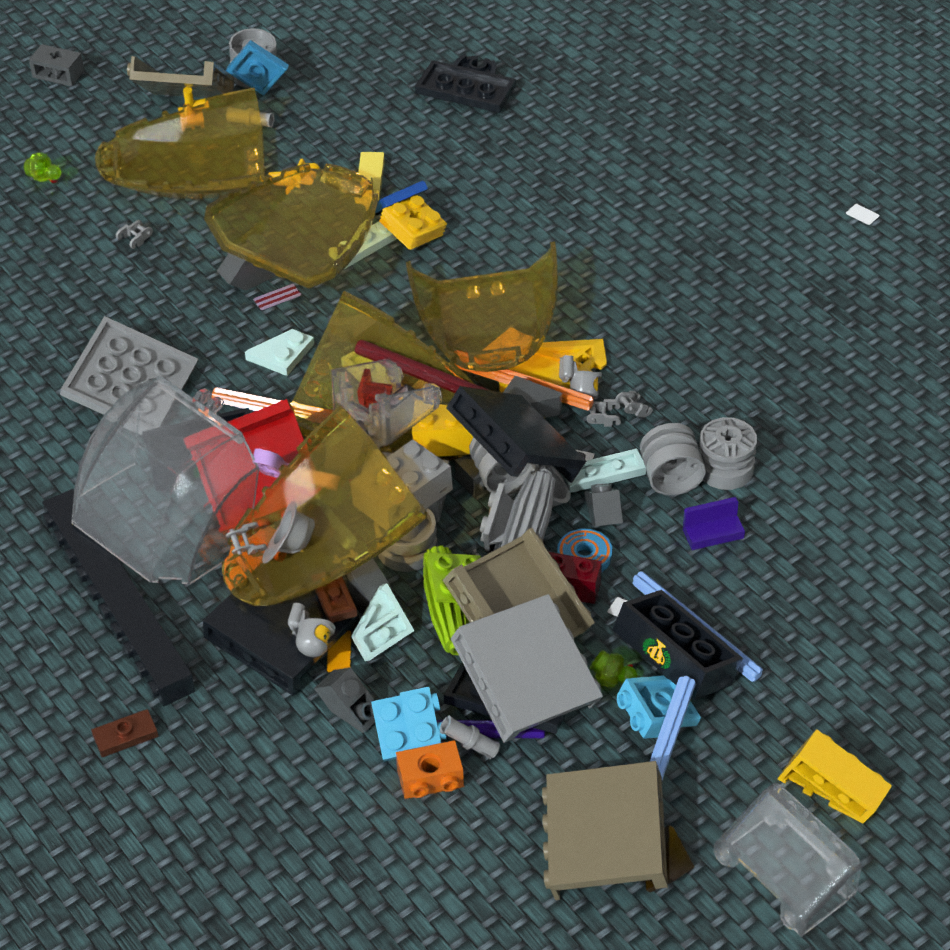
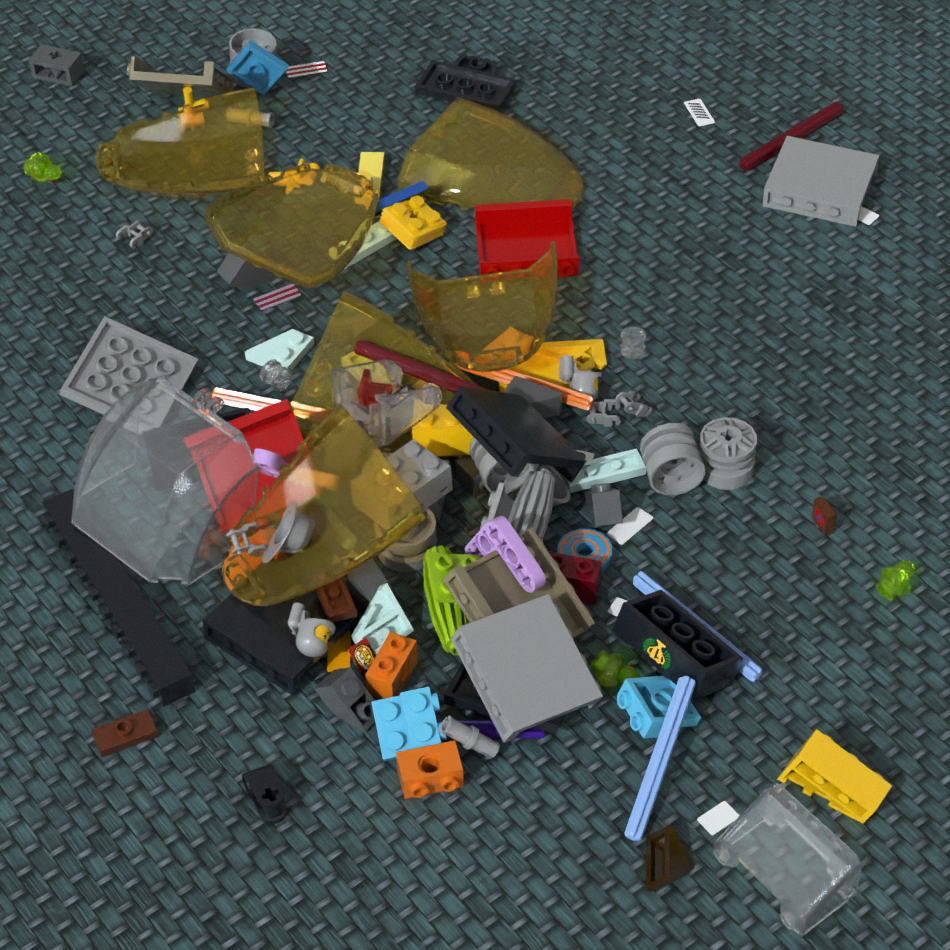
dark tan panel [542,761,668,900] -> none
dark purple panel [683,497,745,550] -> none
none -> black piece [242,763,287,824]
none -> clear wheel [260,359,293,392]
none -> sticker [286,61,327,78]
none -> sticker [348,638,376,679]
none -> orange brick [365,632,418,700]
none -> clear yellow windscreen [397,97,583,210]
none -> lavender beam [465,516,546,593]
none -> red panel [475,199,580,282]
none -> white sticker [606,507,653,545]
none -> clear wheel [620,326,646,359]
none -> white sticker [684,99,715,126]
none -> white sticker [697,801,740,835]
none -> dark red axle [739,102,843,171]
none -> light grey panel [762,136,879,227]
none -> reddish brown tile [812,496,837,536]
none -> clear neon green animal [875,560,915,601]

